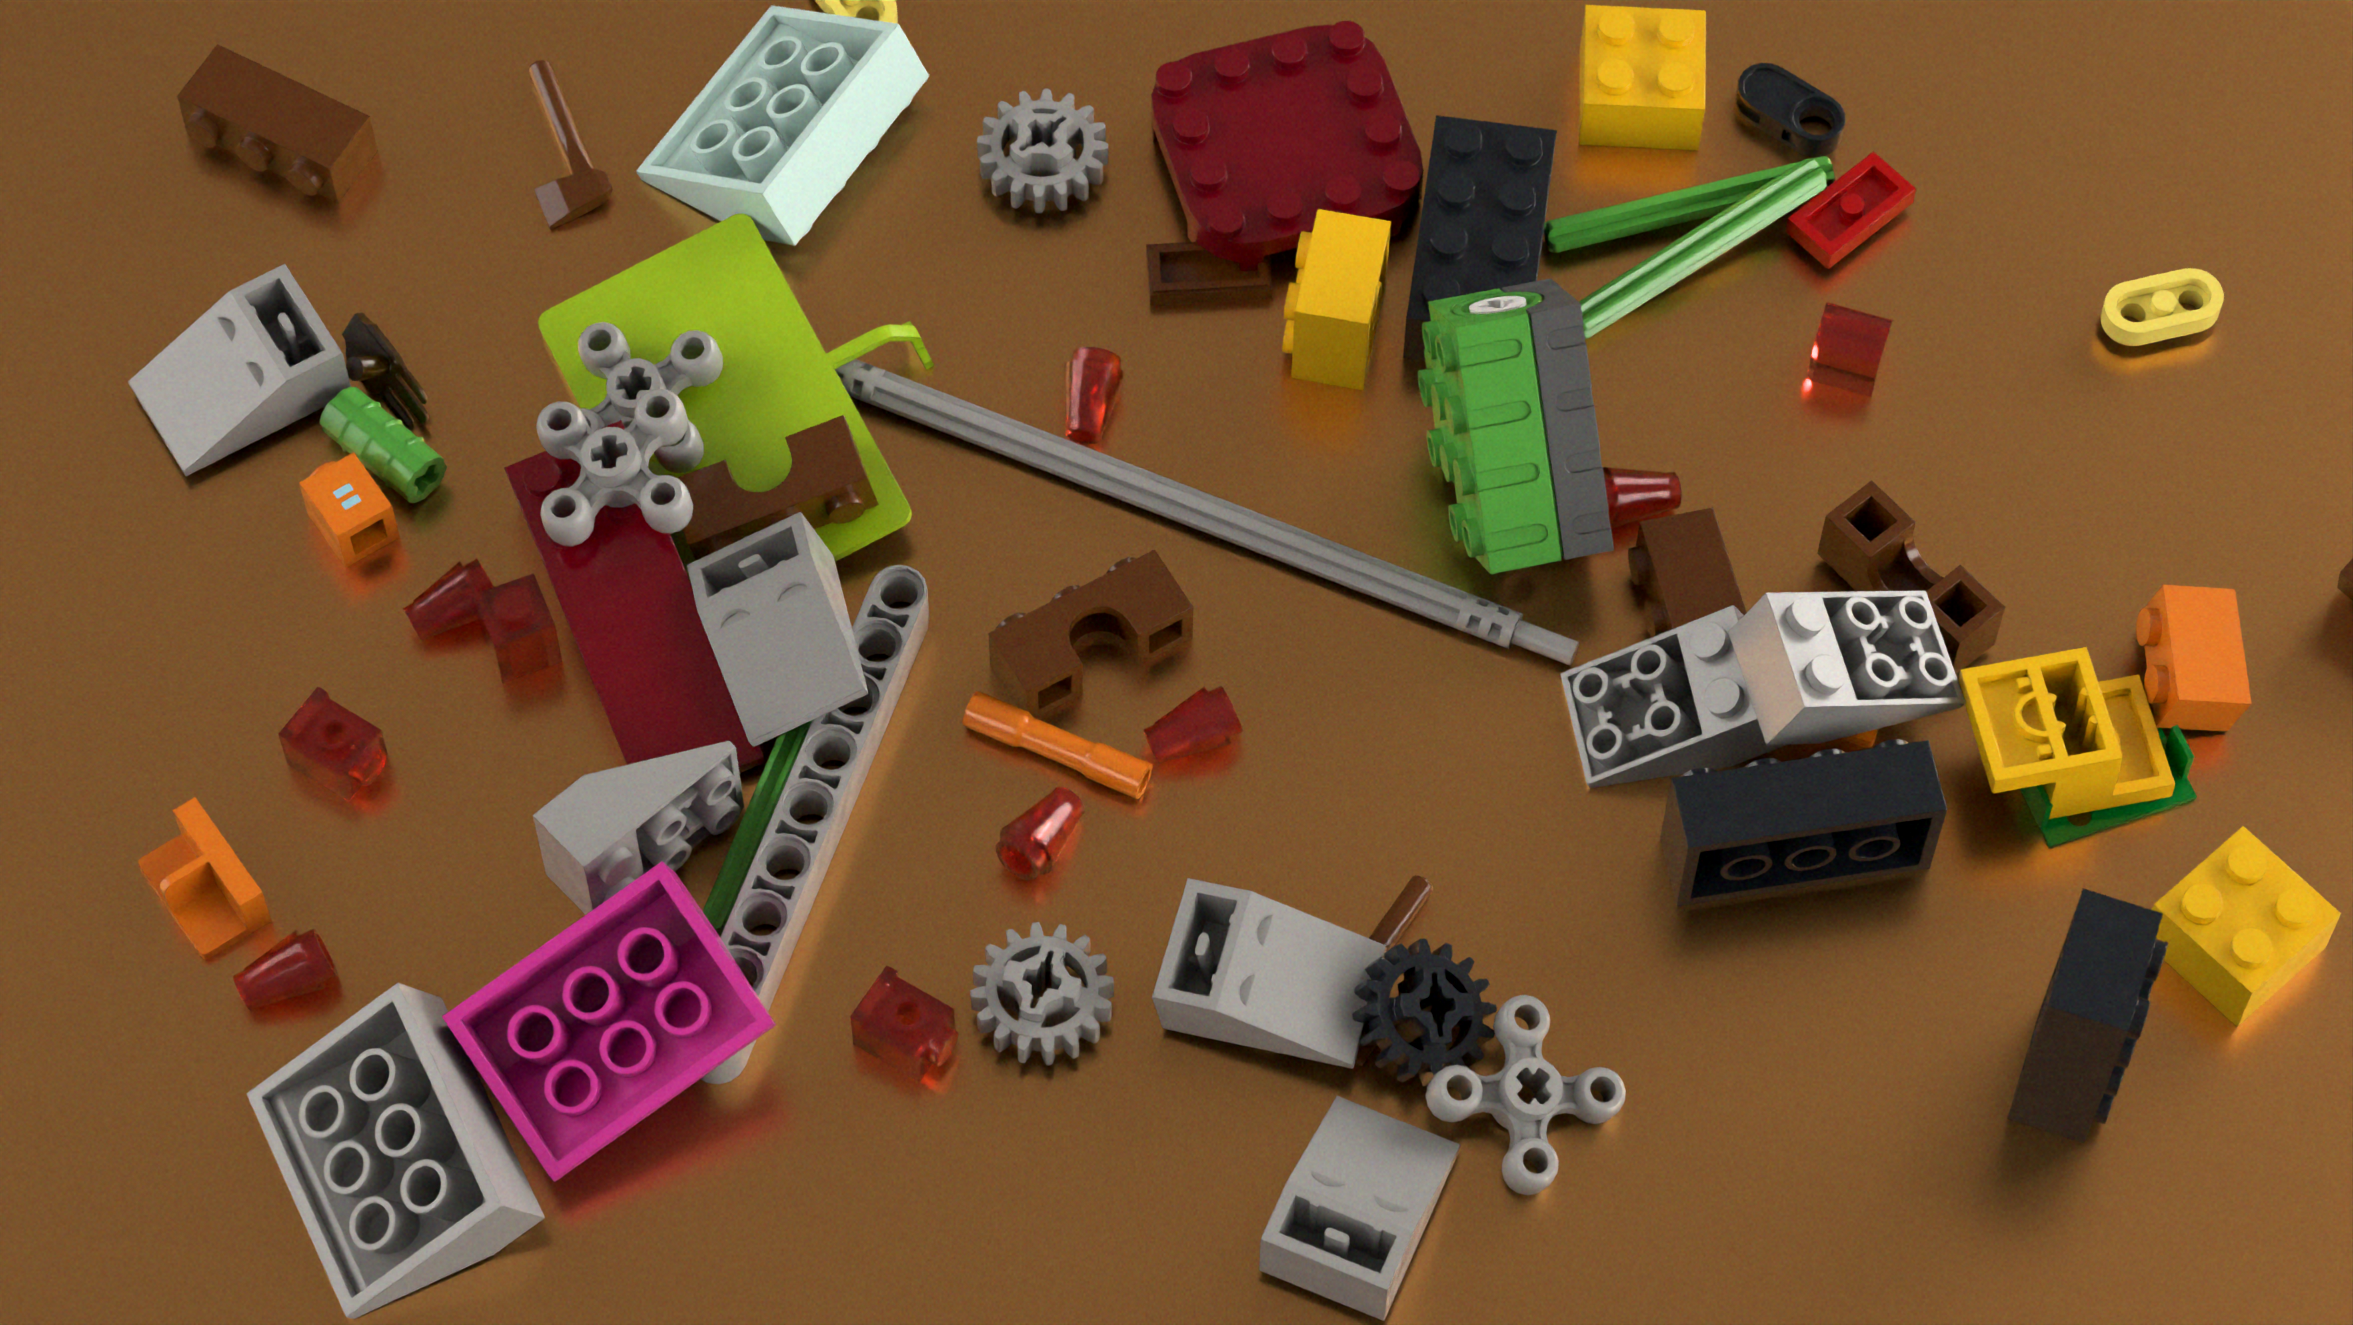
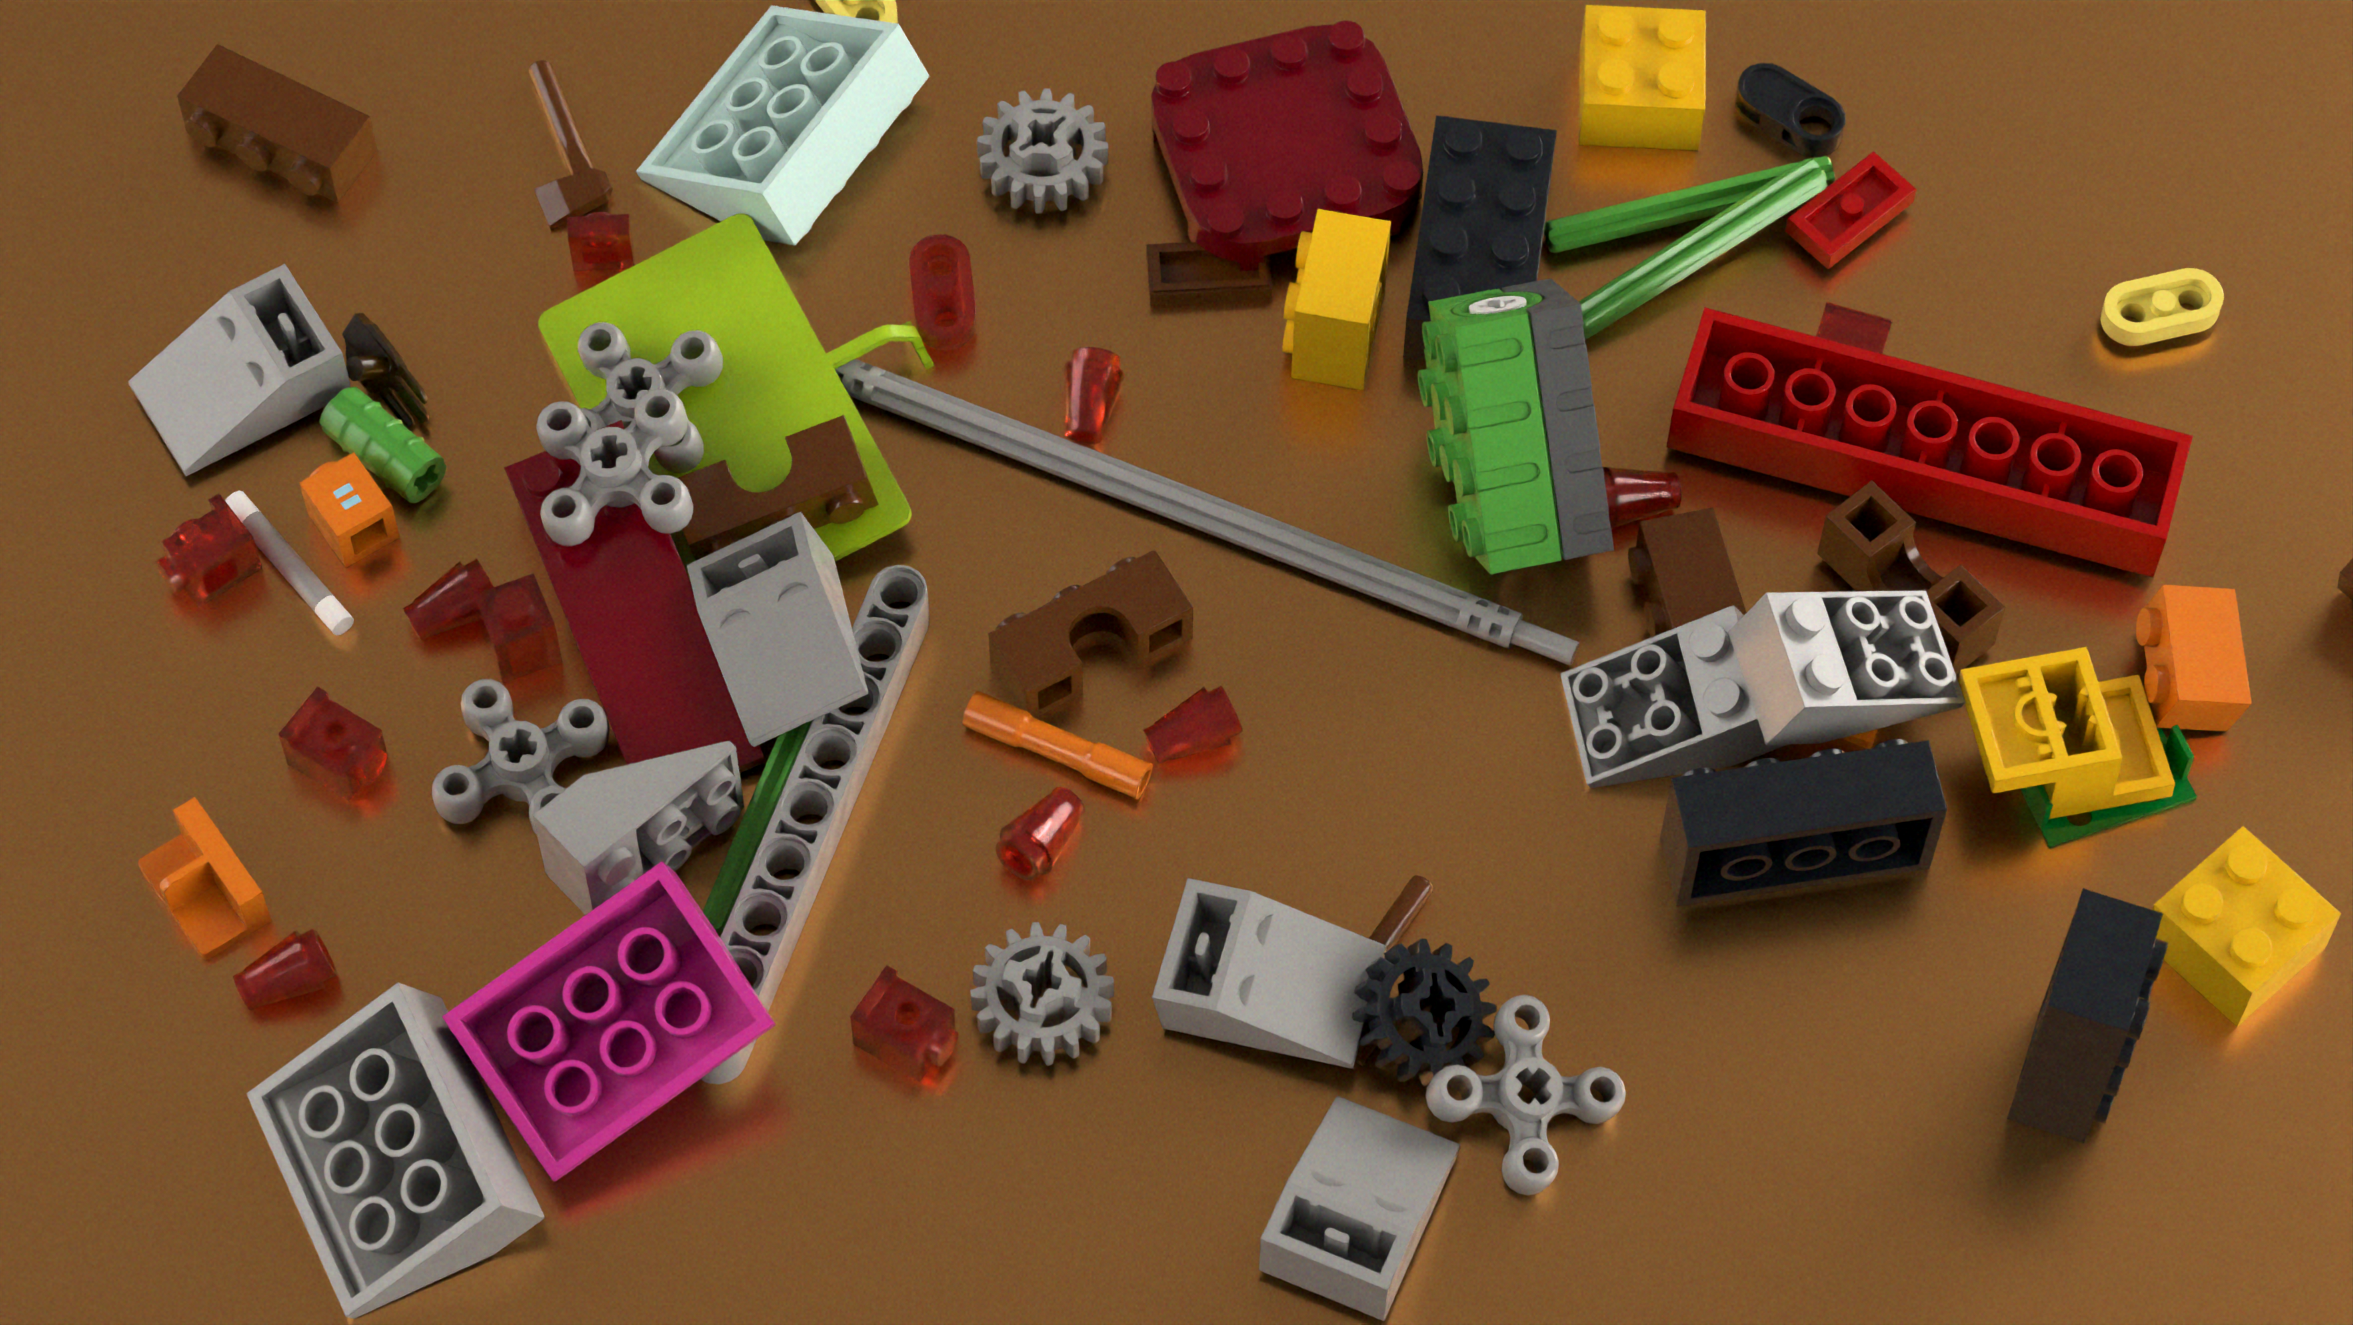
none -> clear red brick [155,494,262,608]
none -> light grey bar [223,491,354,635]
none -> light grey gear [431,679,610,835]
none -> clear red plate [567,212,634,271]
none -> clear red plate [909,234,977,350]
none -> red brick [1666,307,2193,578]

